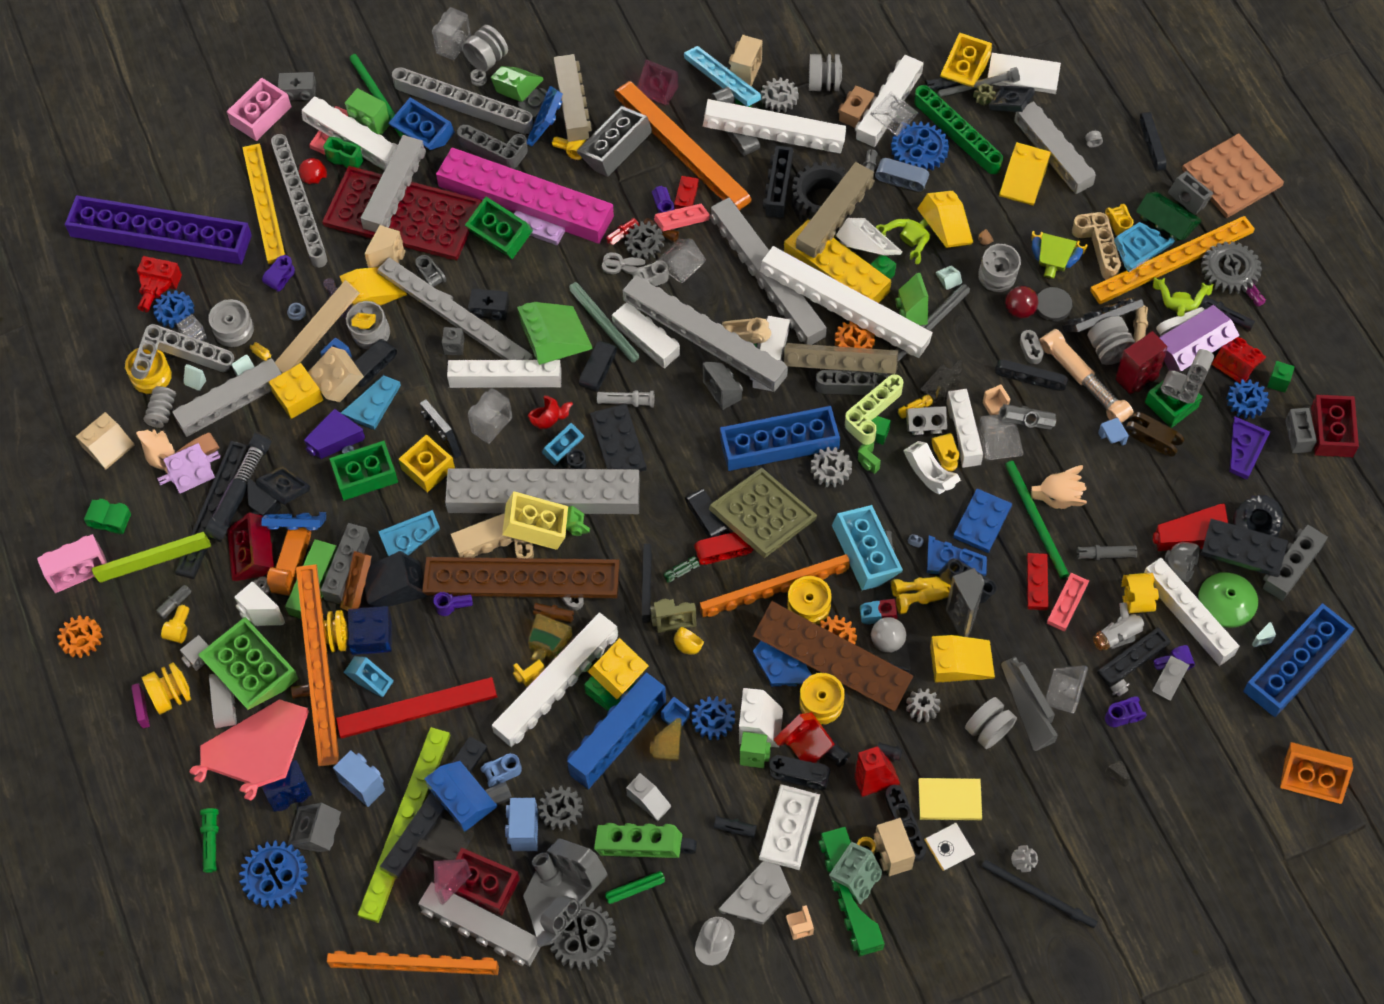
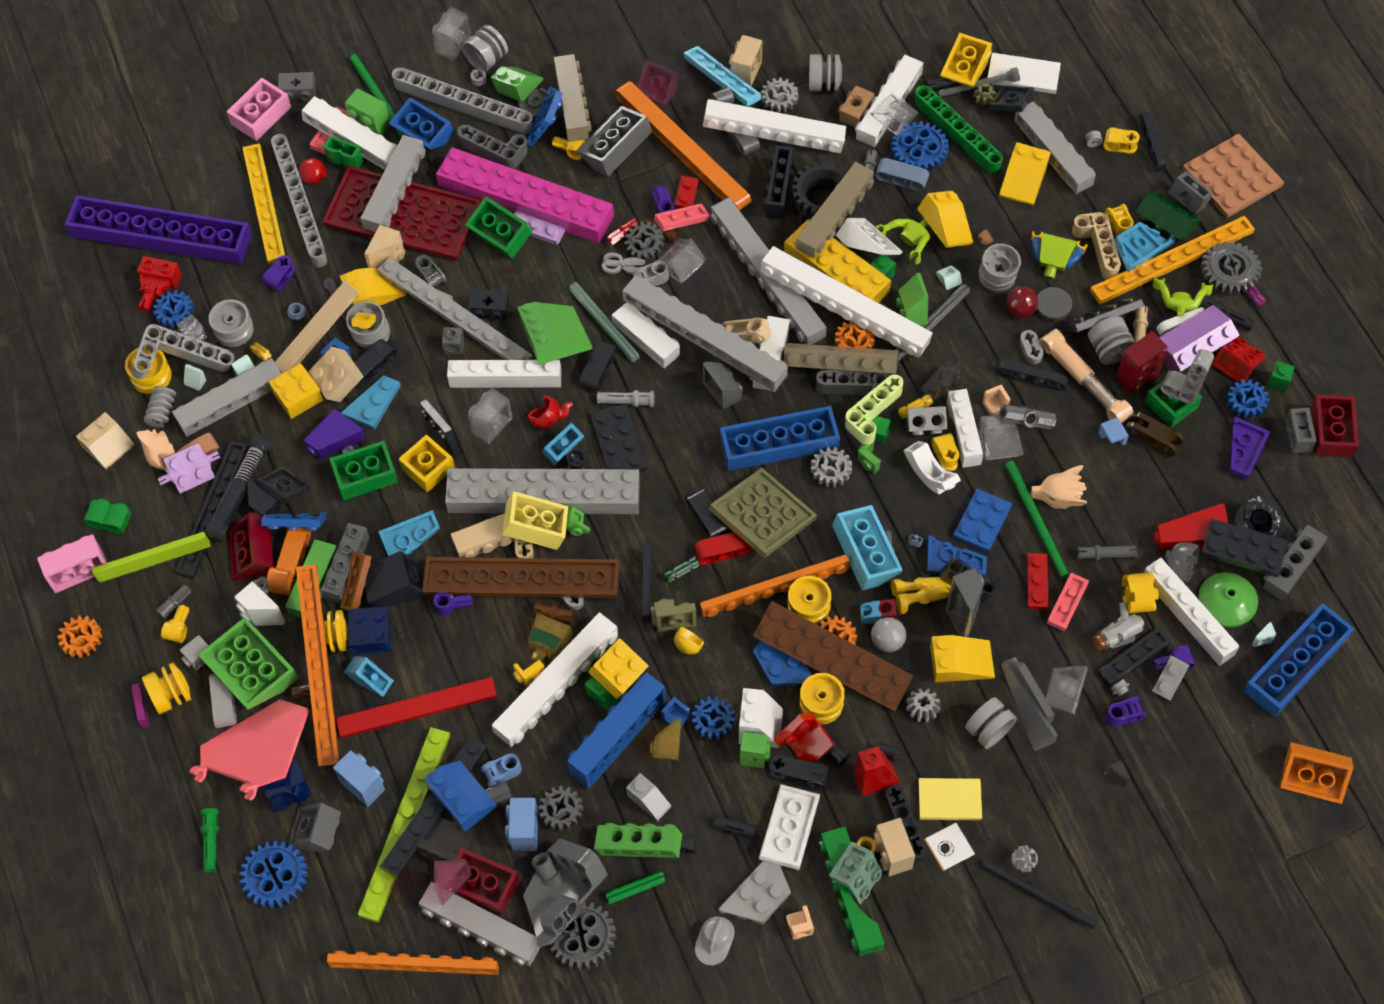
none -> yellow piece [1104,128,1139,154]

